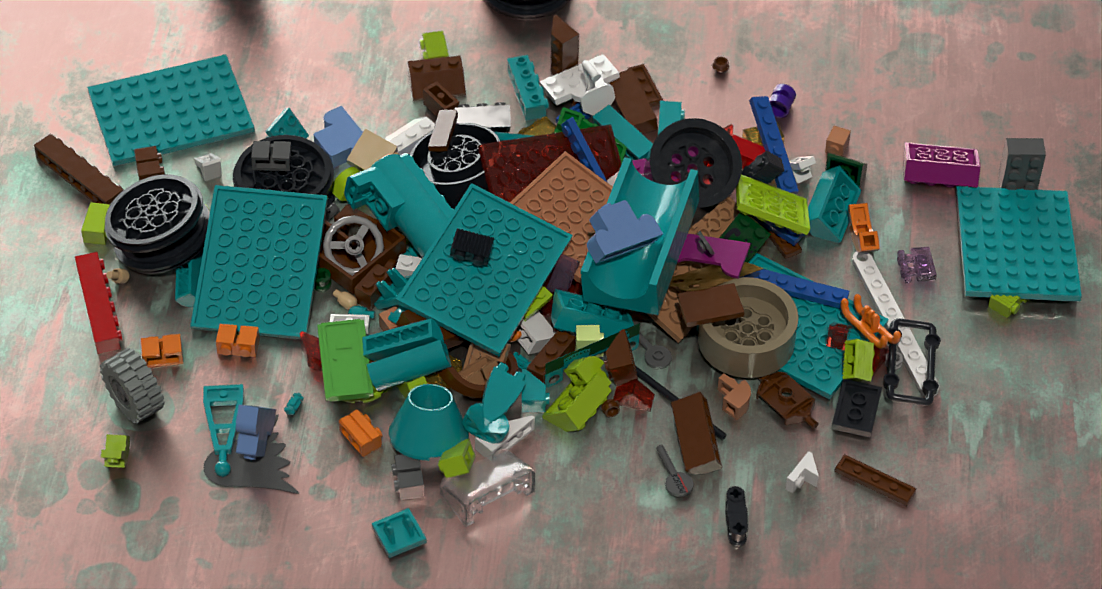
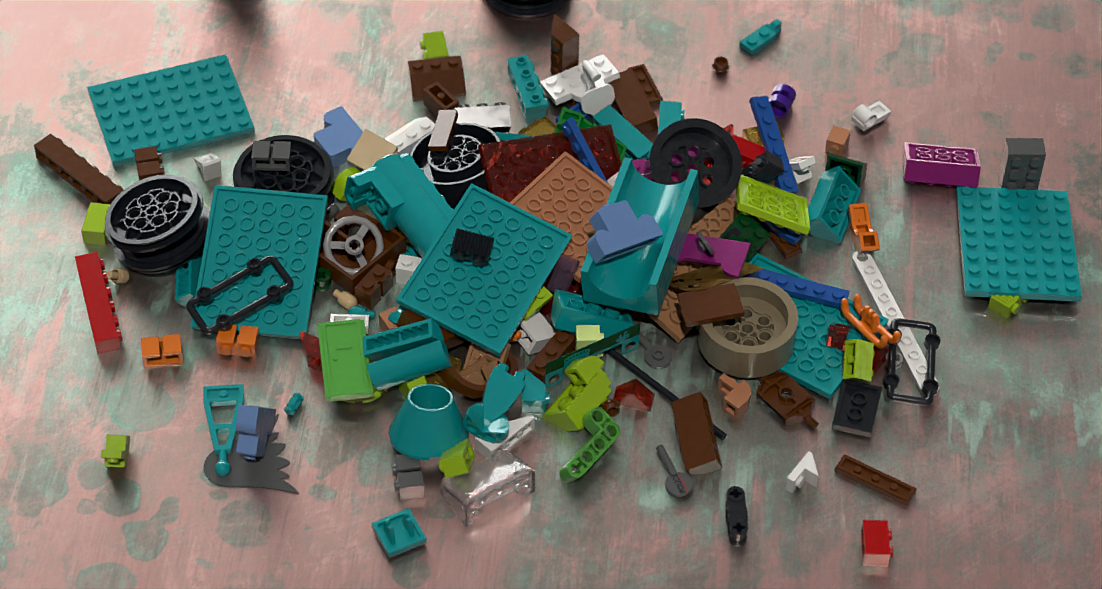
light grey wheel [100,348,165,423] -> none
teal plate [265,108,309,139] -> none
orange brick [339,409,383,457] -> none
teal plate [374,268,411,310] -> none
teal piece [513,352,531,370] -> none
reddish brown slope [604,329,638,386] -> none
clear purple plate [897,247,937,283] -> none
none -> black bar [186,255,293,335]
none -> bright green beam [559,407,620,483]
none -> teal hinge [739,19,782,55]
none -> white plate [851,101,891,131]
none -> red piece [861,520,893,566]

